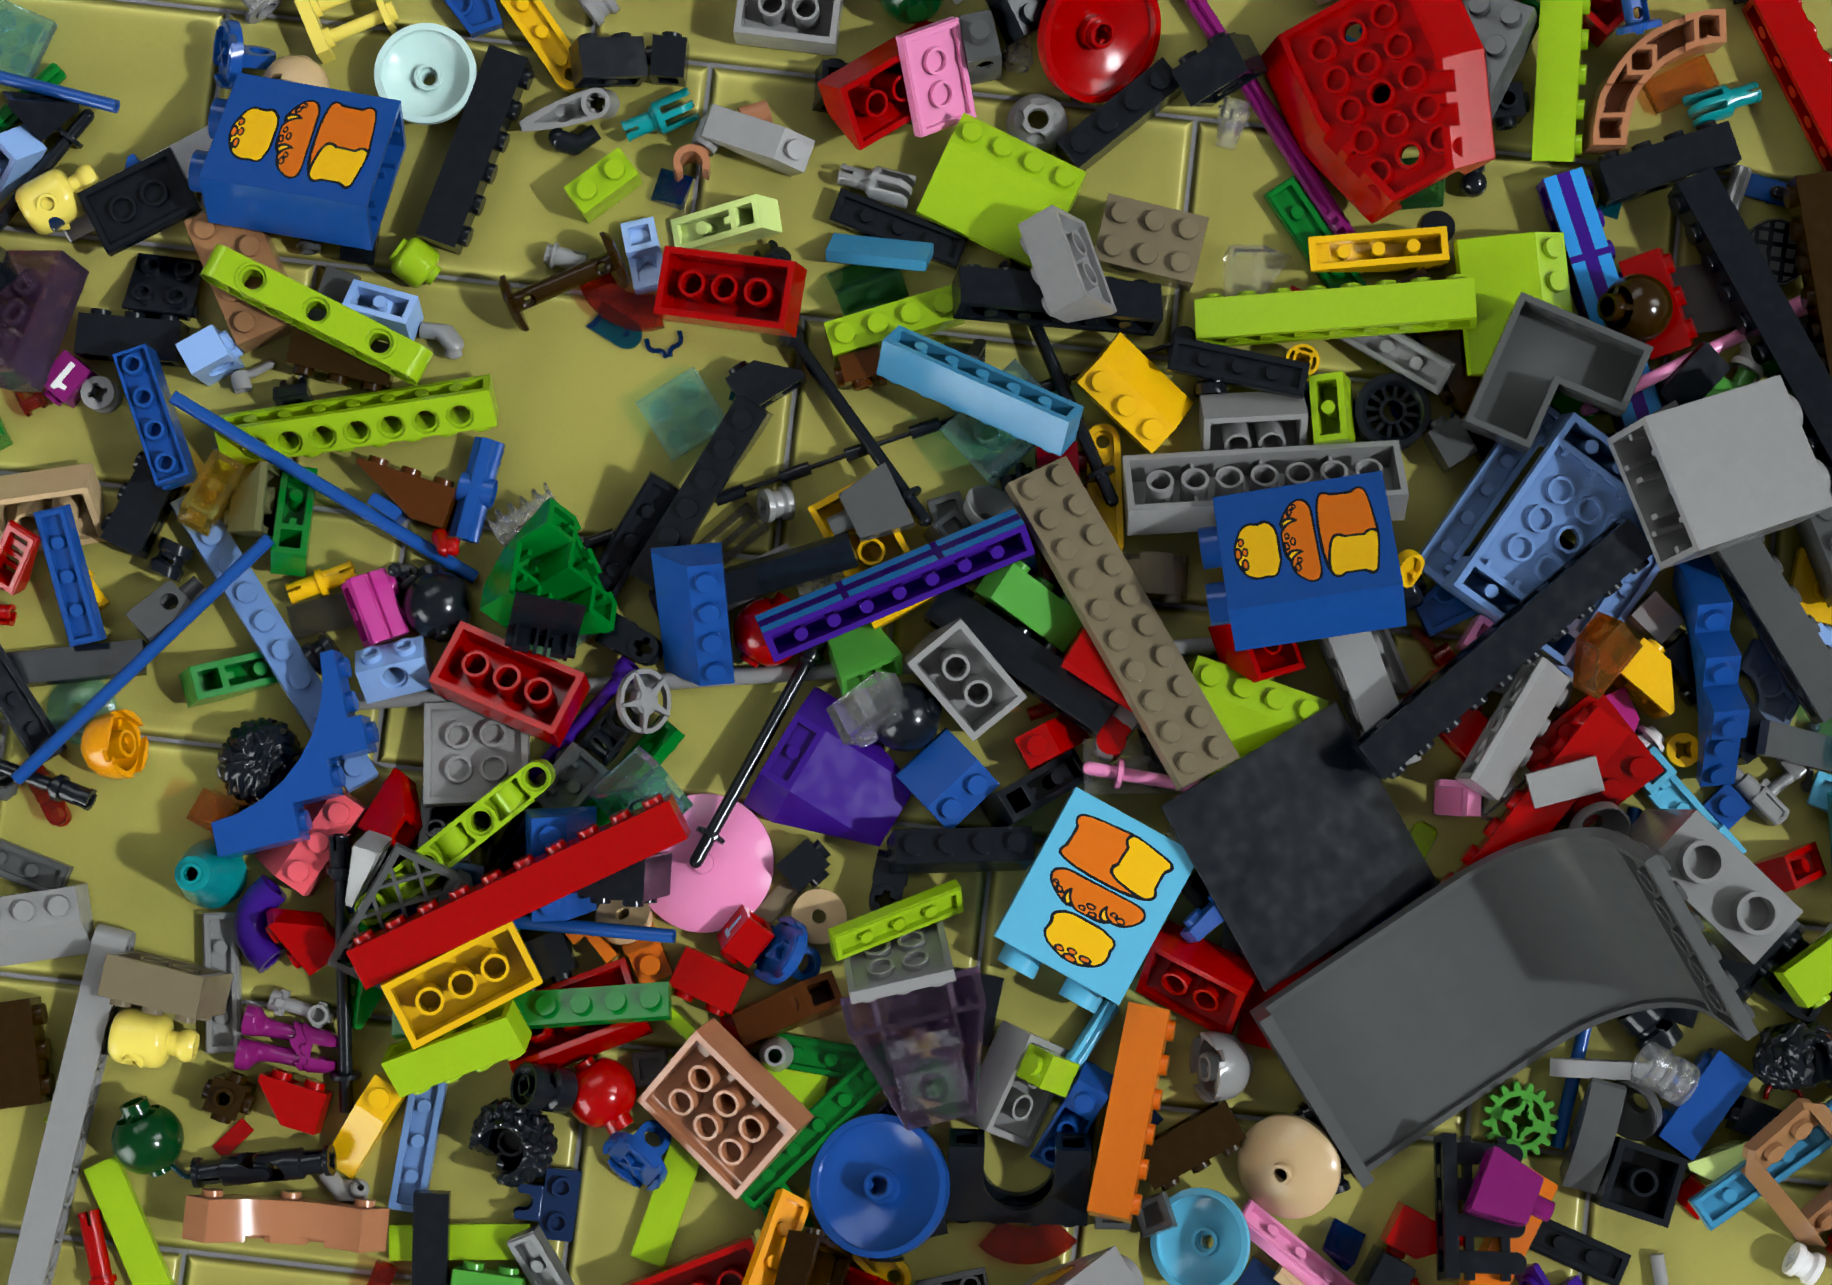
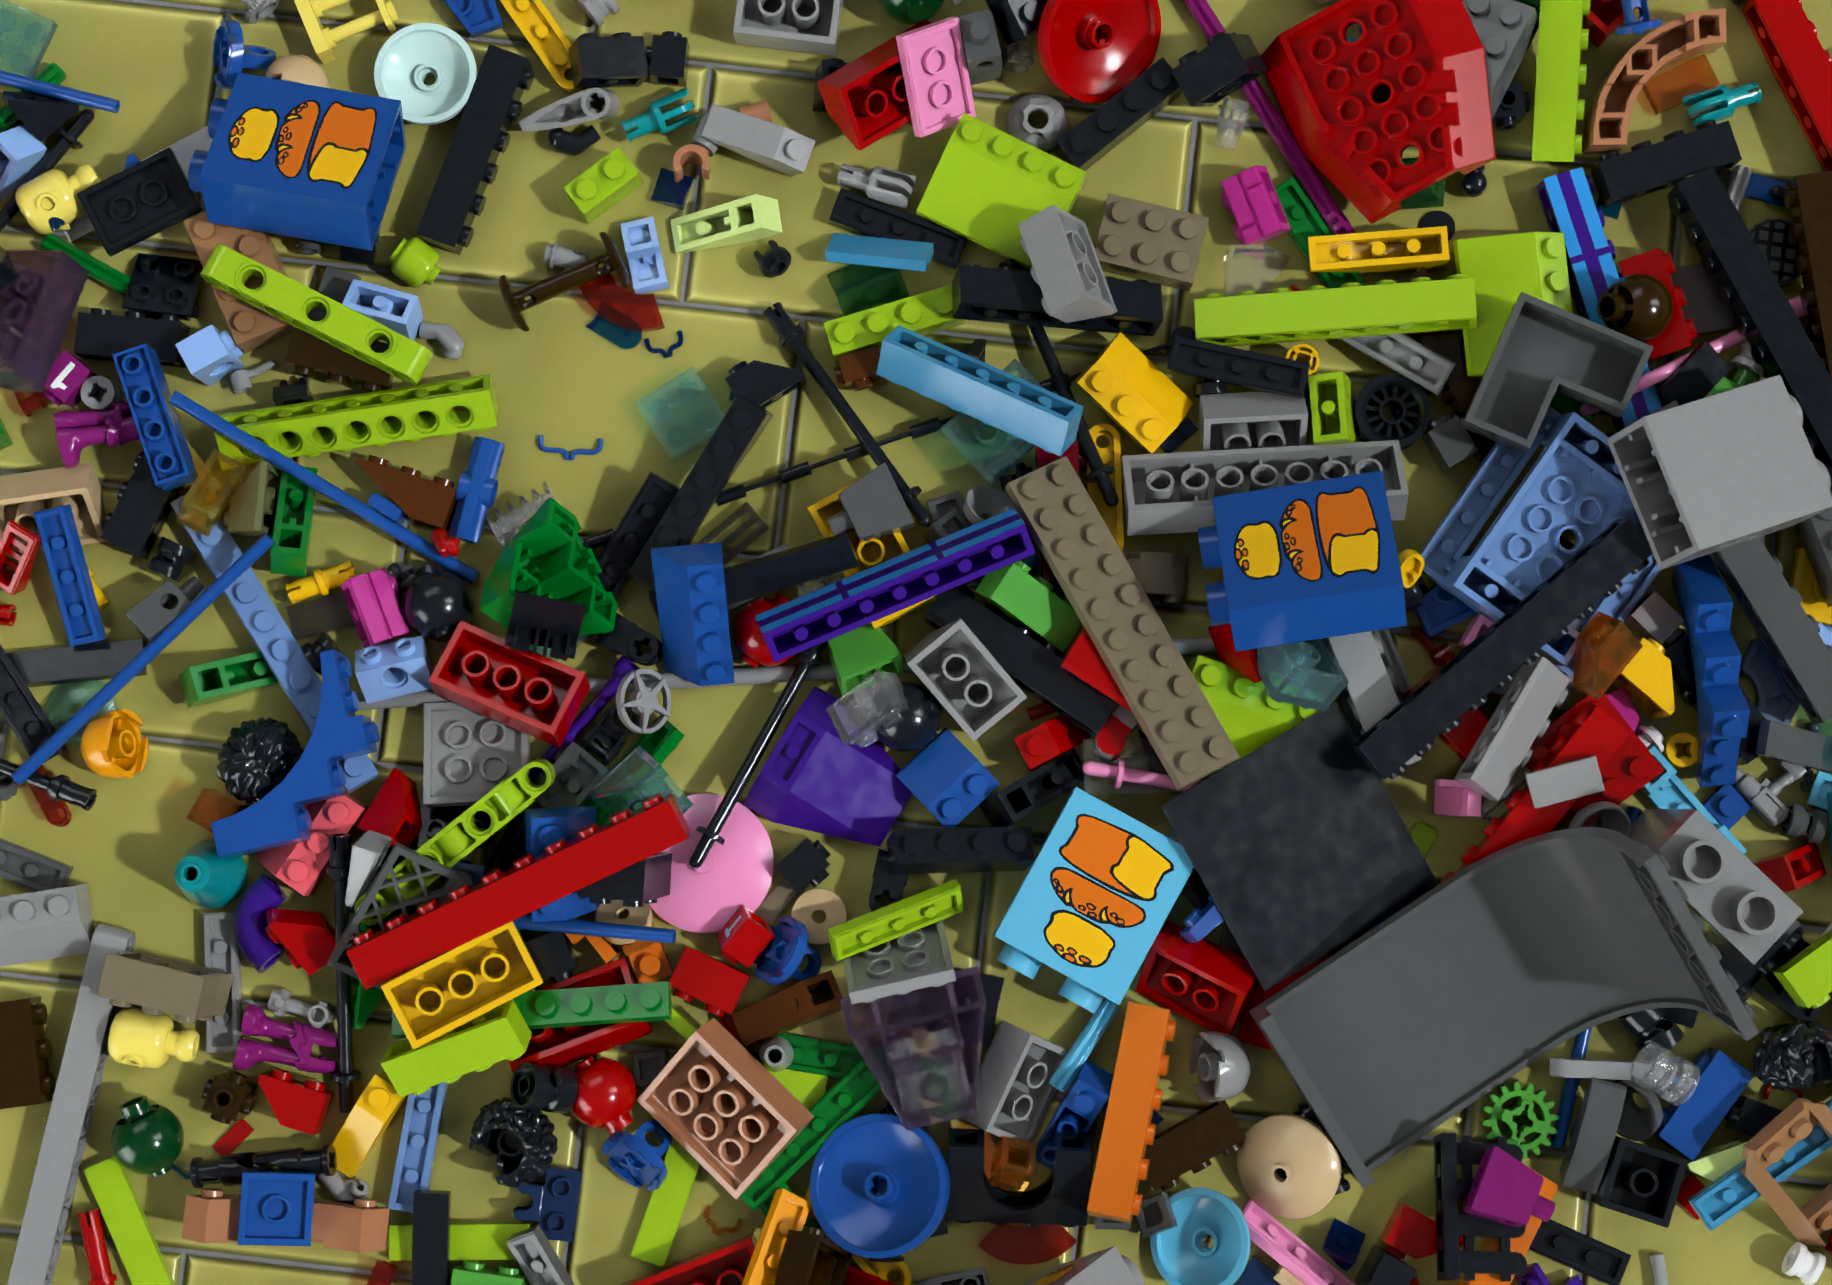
red brick [653,245,807,338] -> none
light grey wheel [757,486,796,523] -> none
lime brick [1016,1043,1080,1098] -> none
none -> green axle [41,234,131,296]
none -> magenta piece [53,402,140,468]
none -> blue plate [238,1171,315,1246]
none -> blue piece [538,435,603,460]
none -> clear orange piece [703,1205,743,1236]
none -> clear orange brick [990,1136,1037,1192]
none -> piece [1159,417,1199,453]
none -> dark pink brick [1221,165,1291,246]
none -> clear light blue slope [1257,638,1349,712]
none -> dark grey wheel [1781,802,1828,844]

